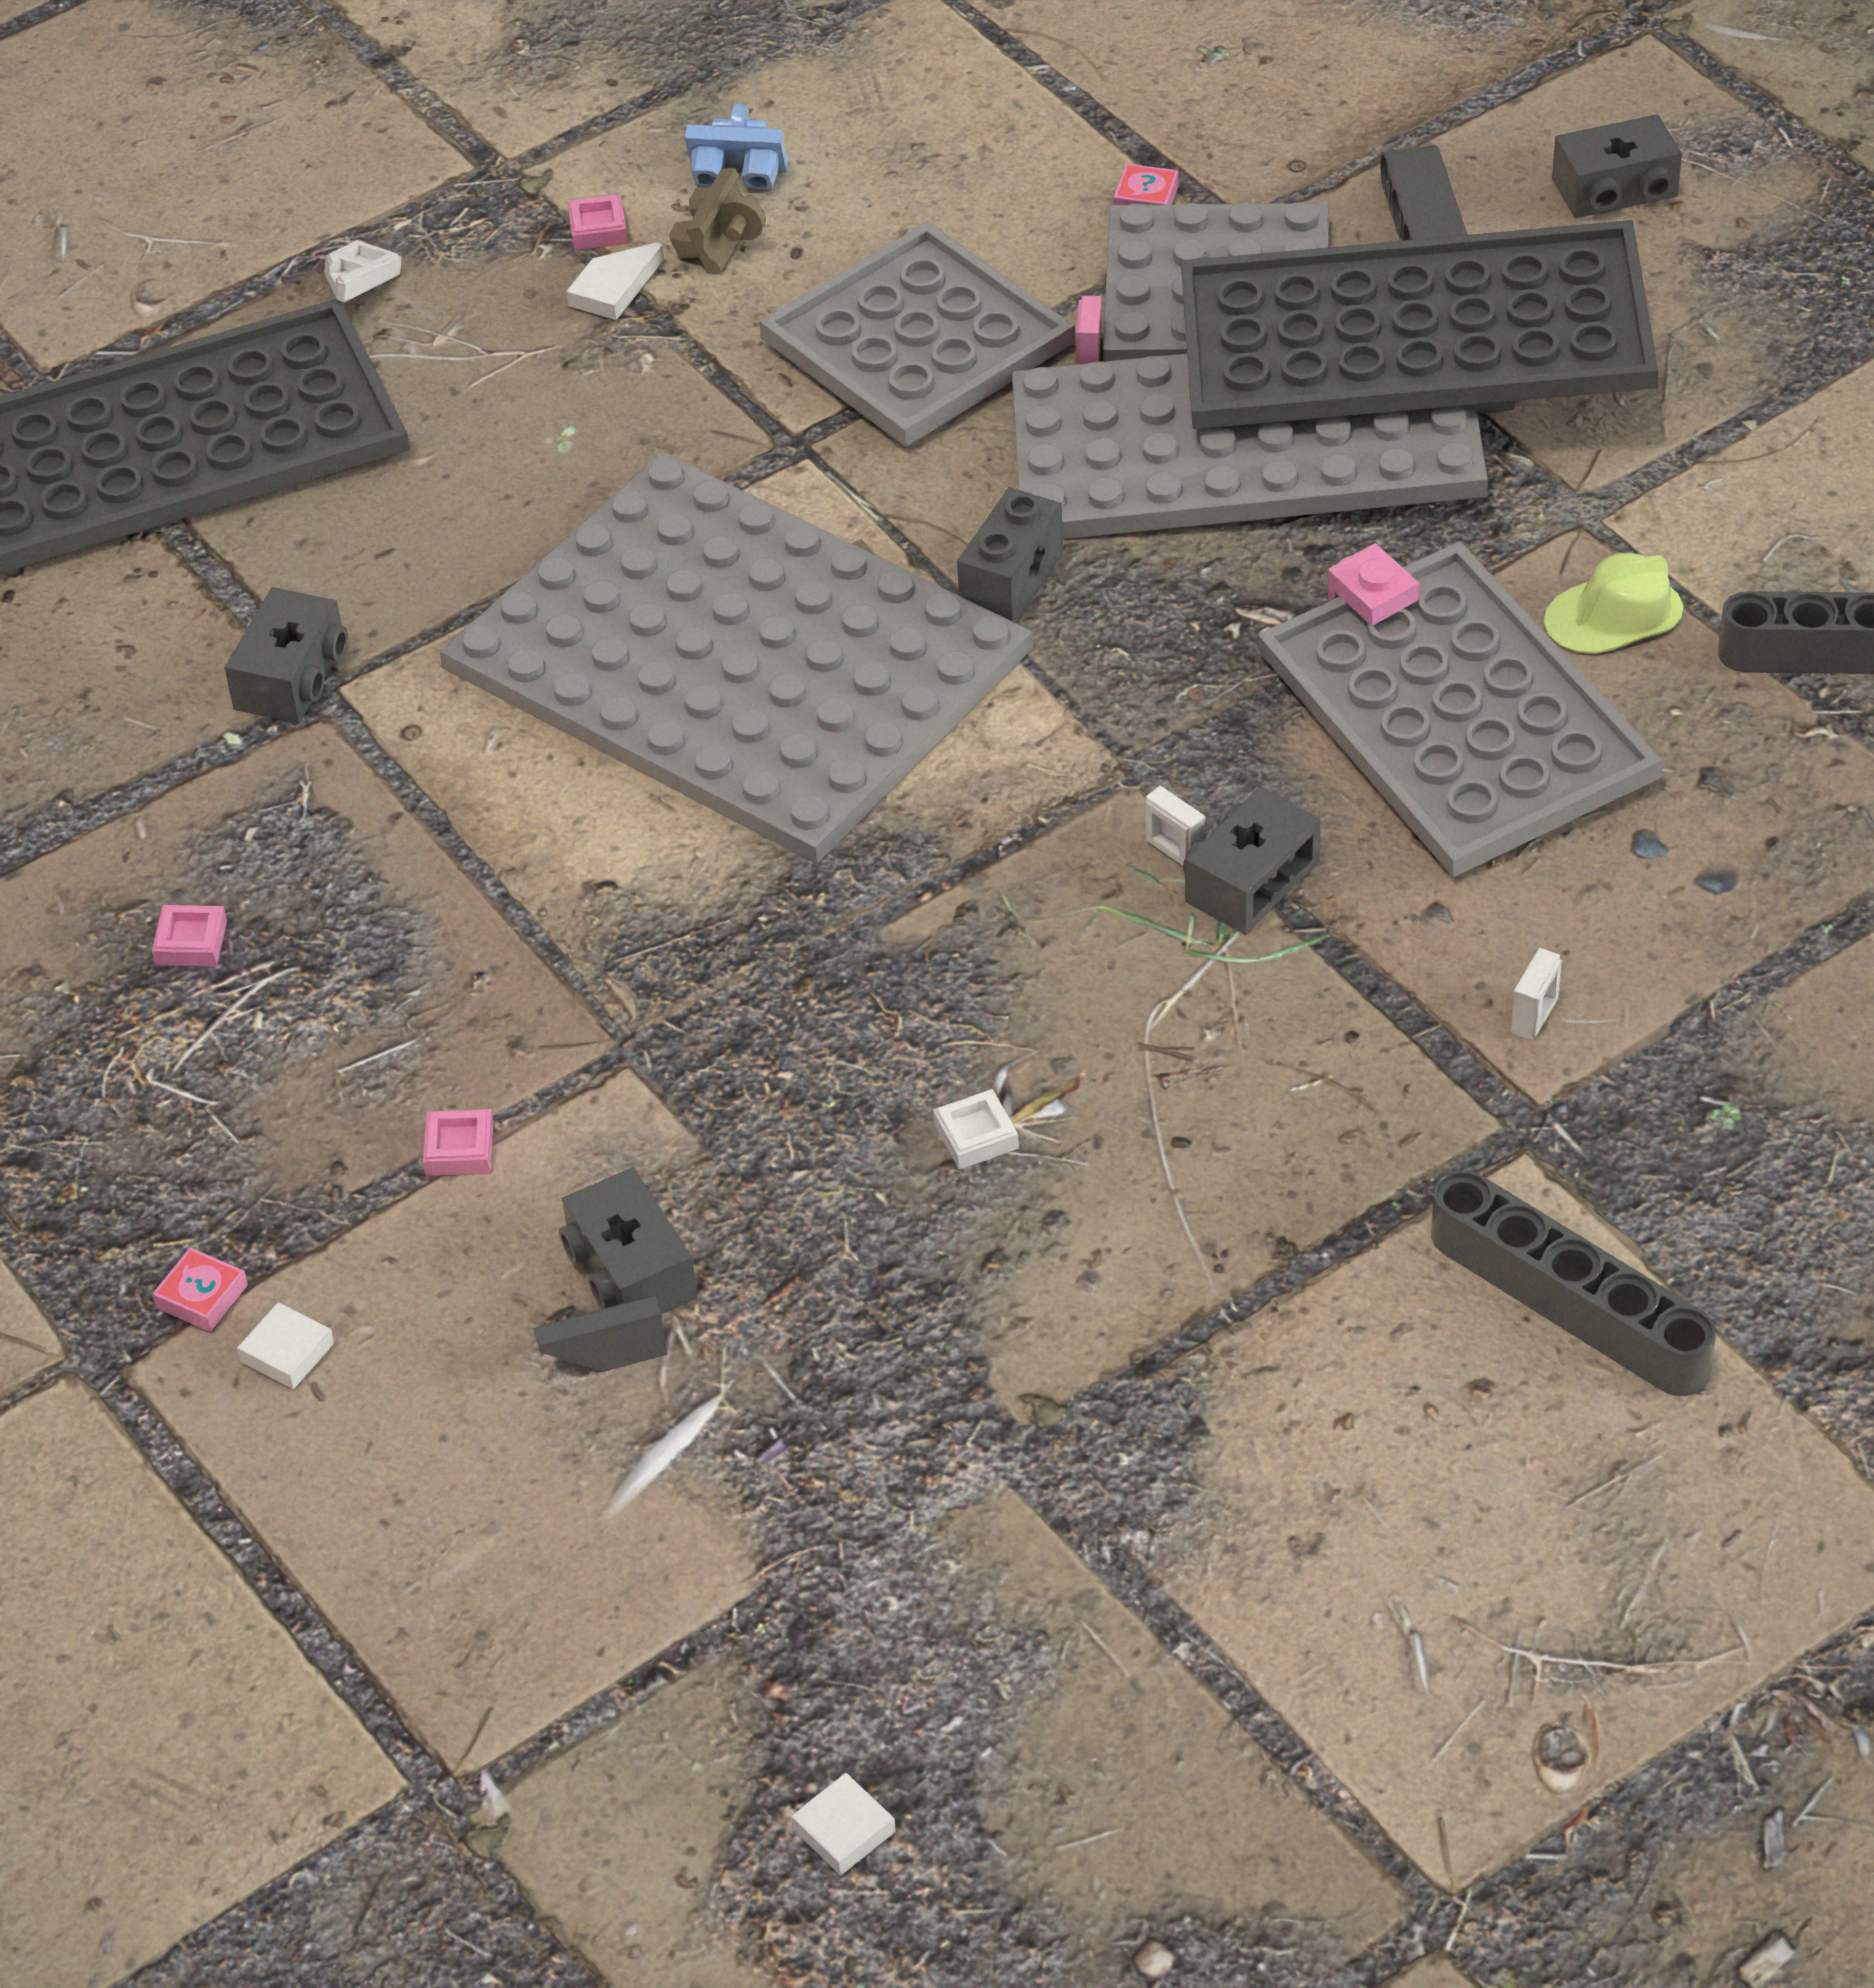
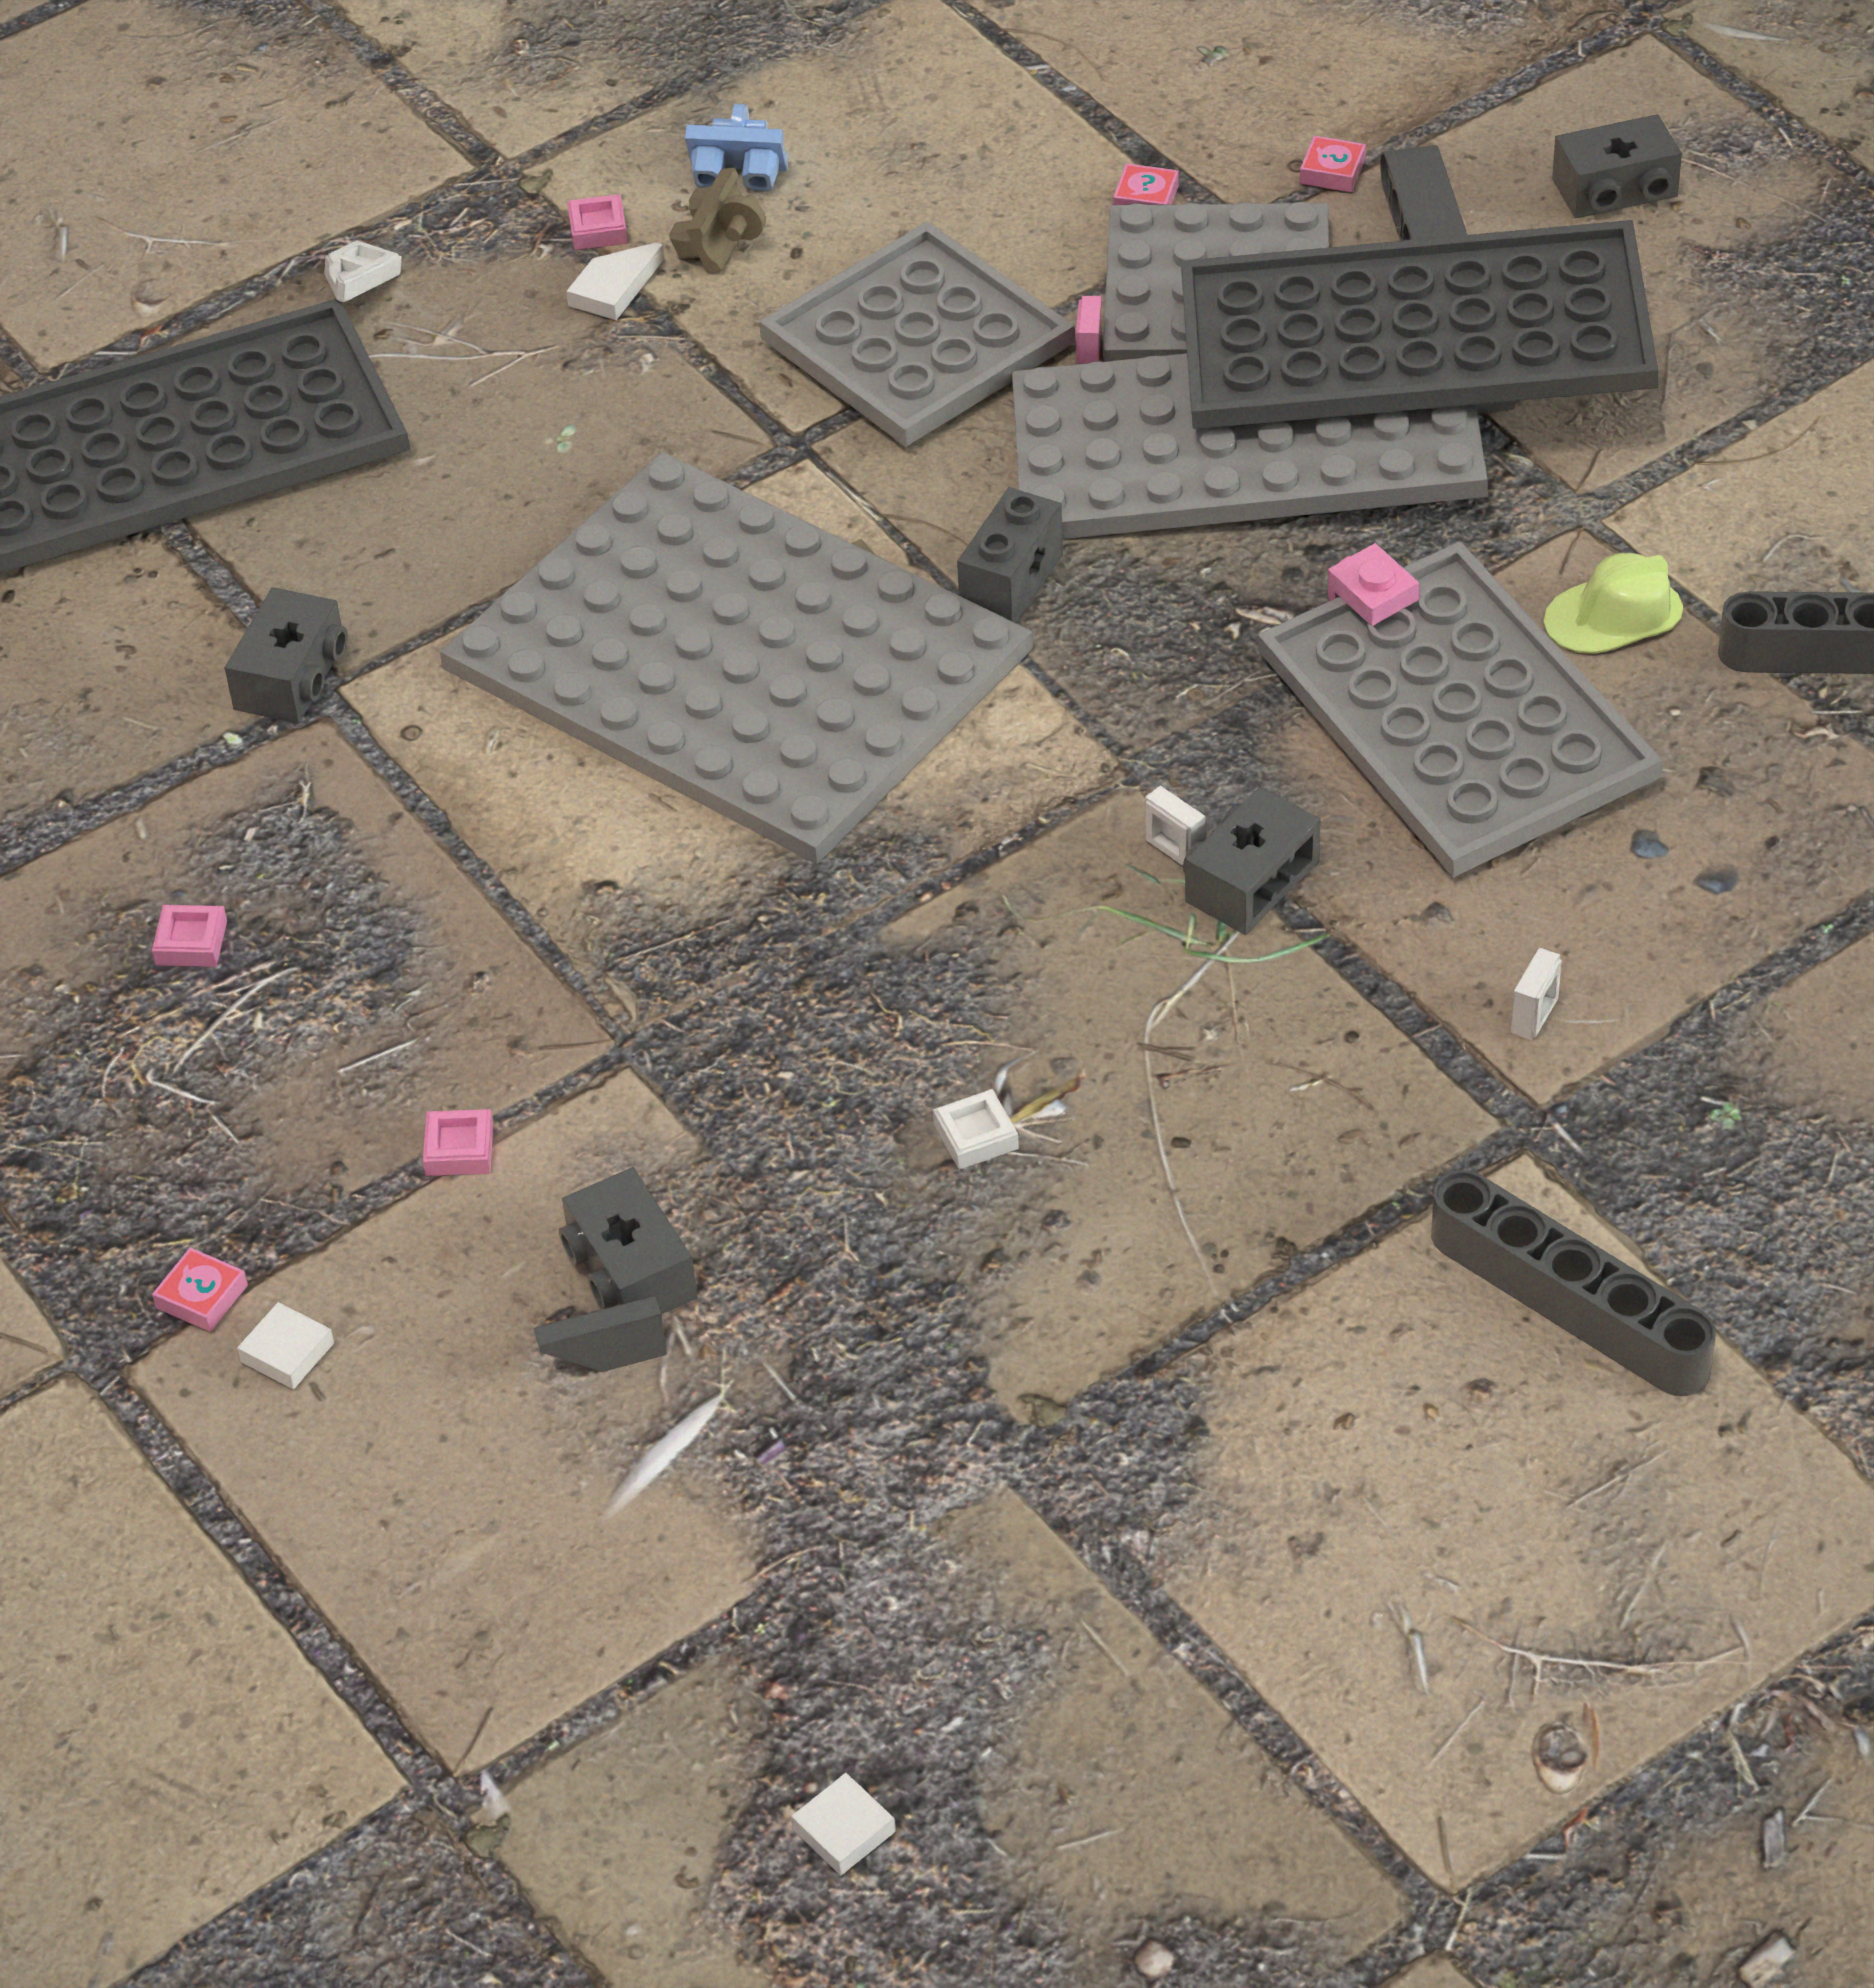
none -> bright pink tile [1300,136,1366,192]

